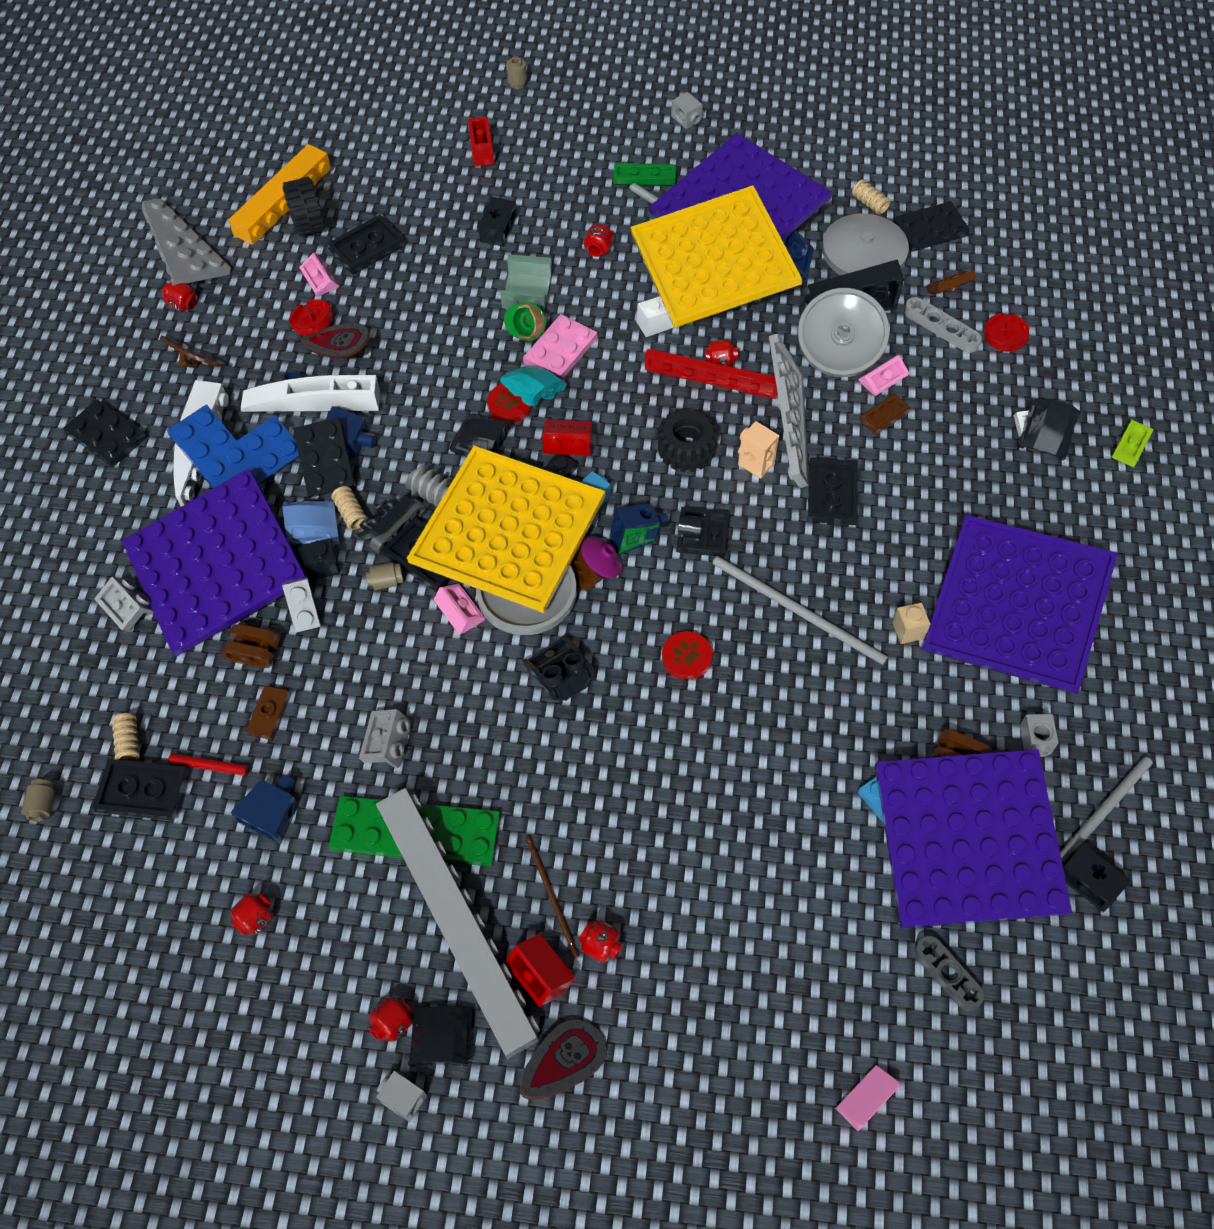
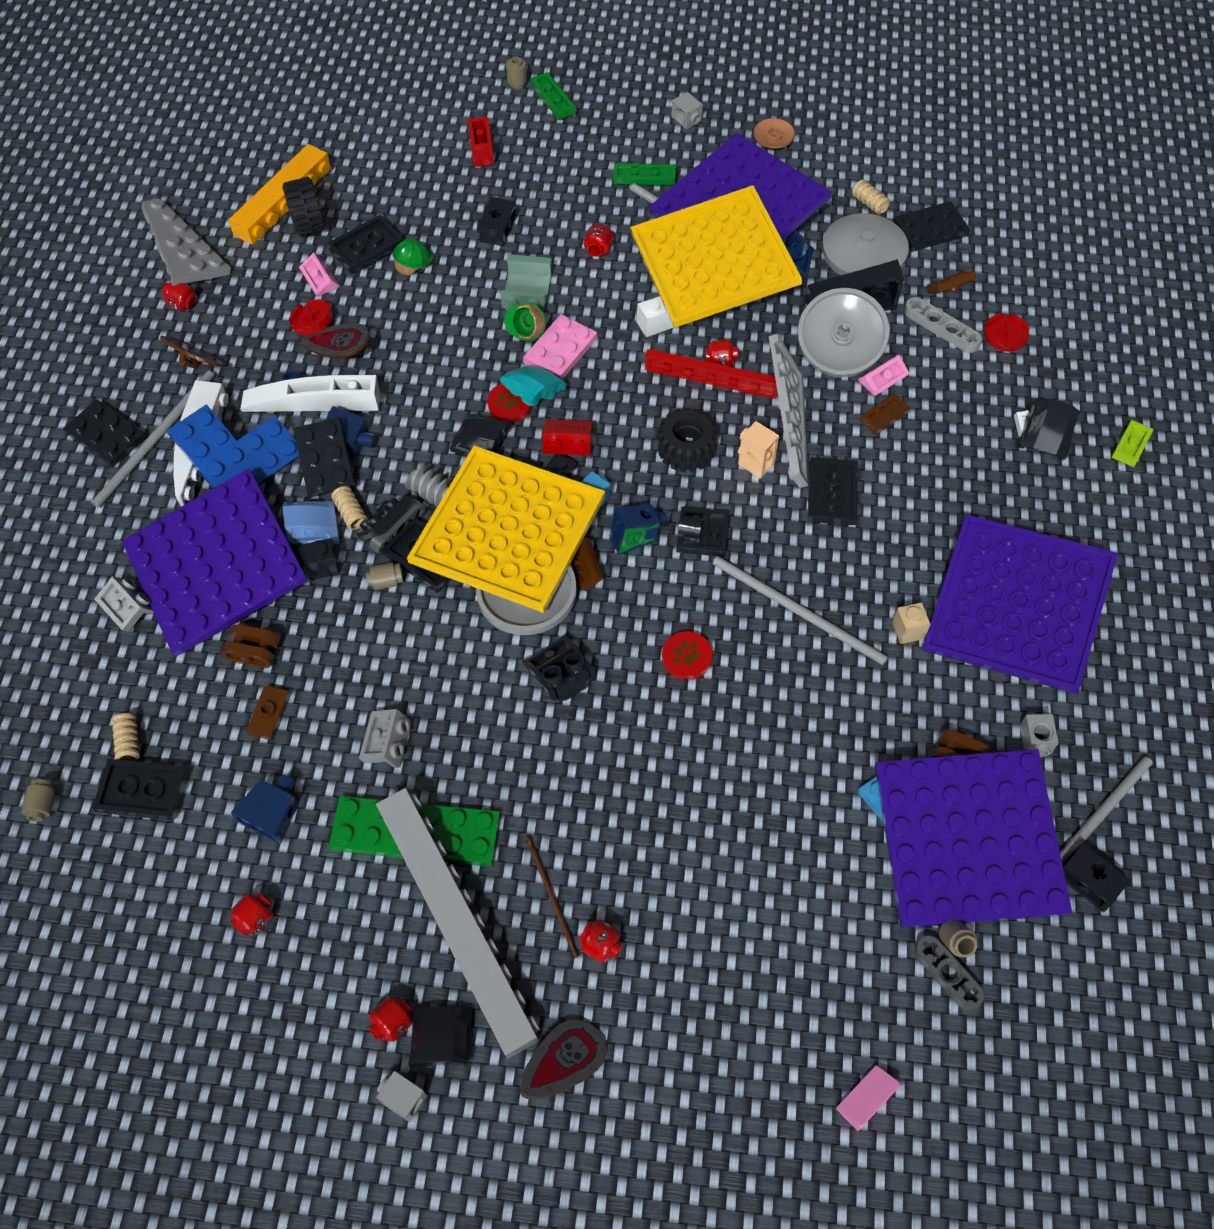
red bar [168,753,249,776] -> none
plate [282,577,321,633] -> none
bright pink slope [434,583,485,634] -> none
red brick [504,933,575,1007] -> none
magenta dish [581,536,623,578] -> none
none -> light grey piece [91,370,215,508]
none -> green piece [393,238,434,275]
none -> green plate [530,72,576,120]
none -> nougat dish [754,118,795,148]
none -> dark tan brick [939,920,977,957]

